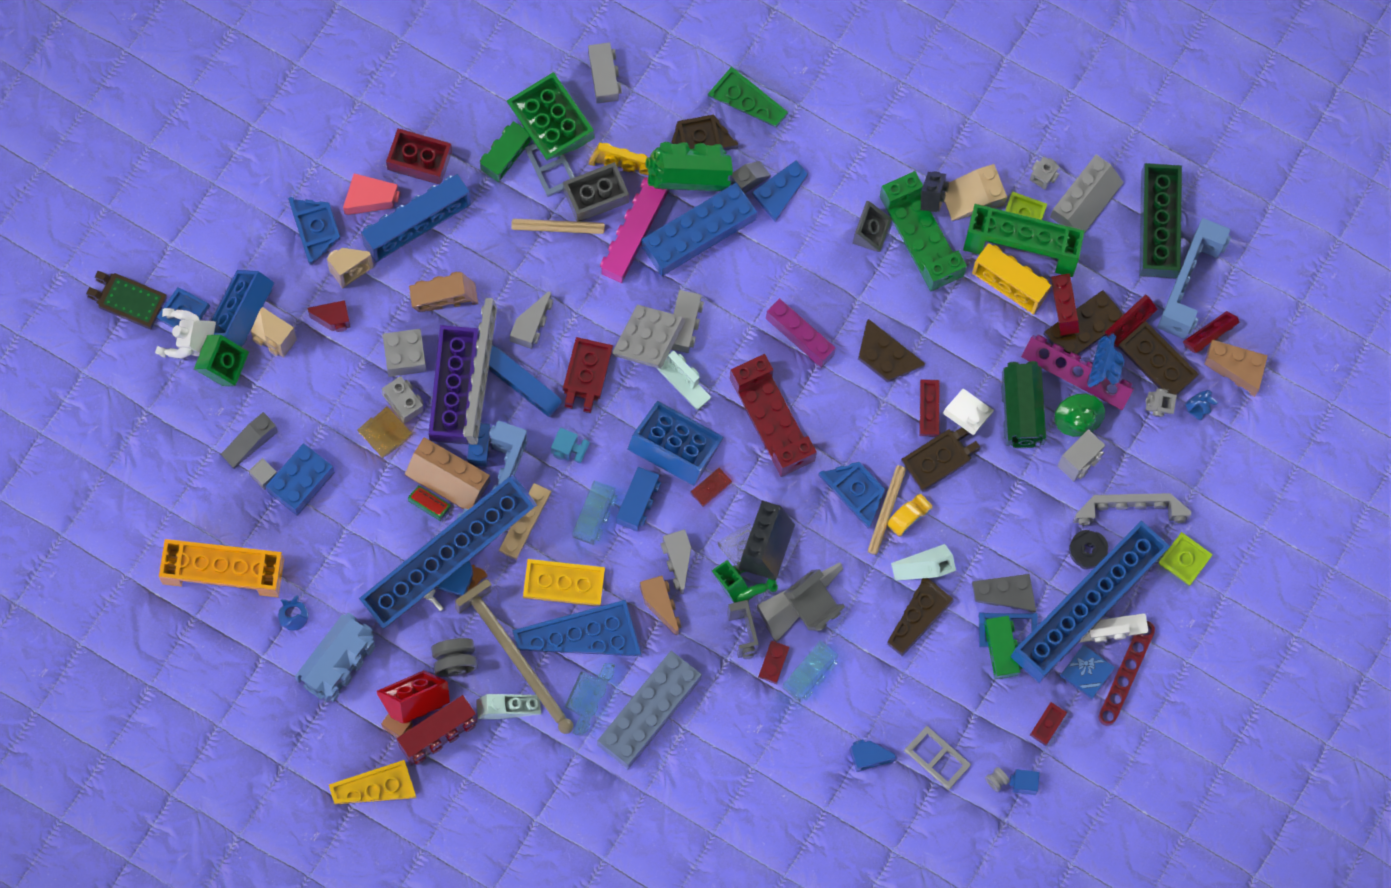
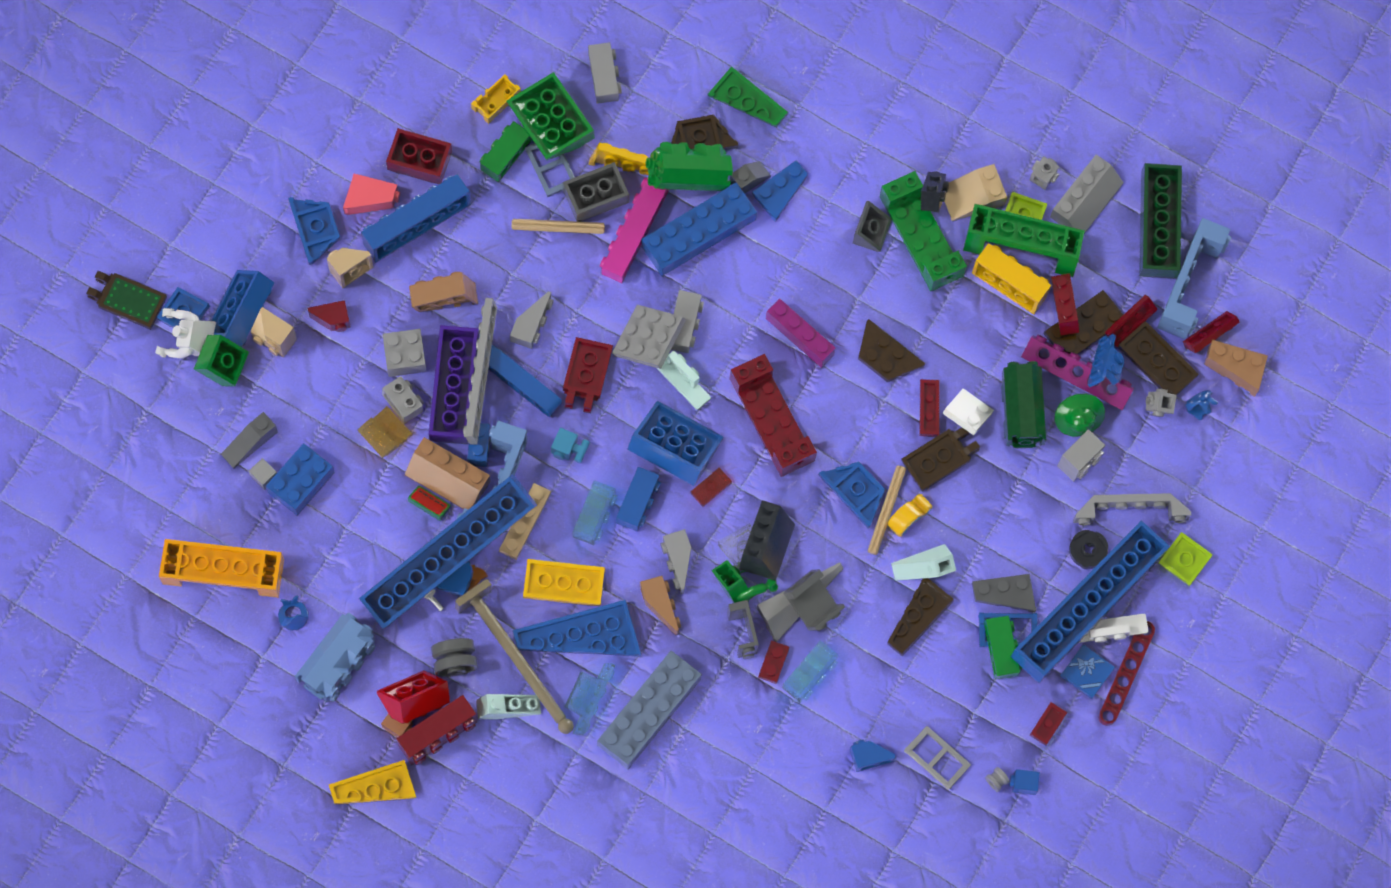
none -> yellow piece [471,74,521,124]

